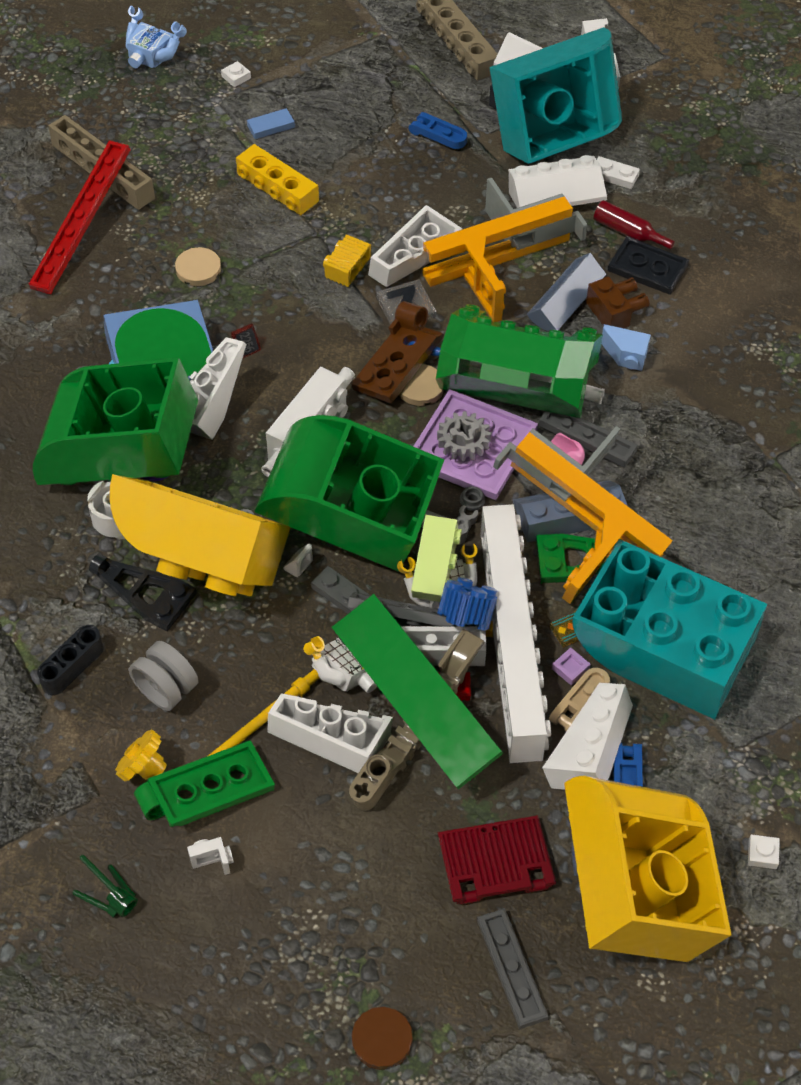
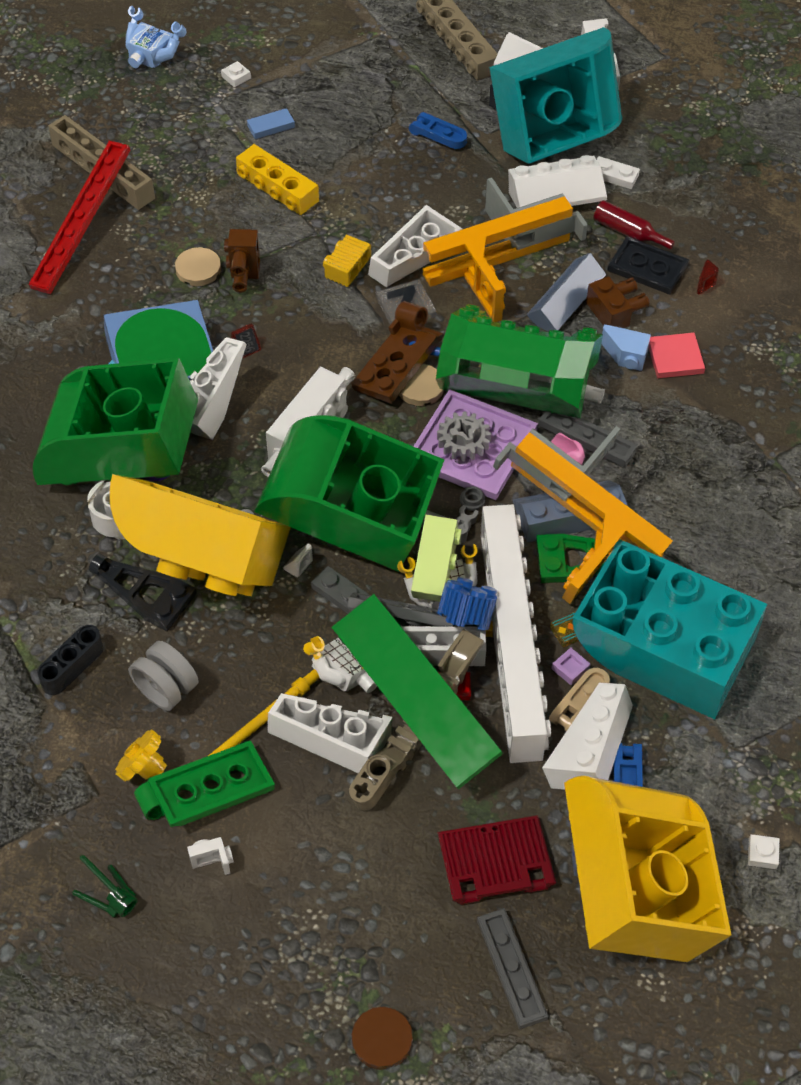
none -> reddish brown brick [224,229,260,293]
none -> coral tile [649,333,705,379]
none -> clear red slope [697,259,719,295]

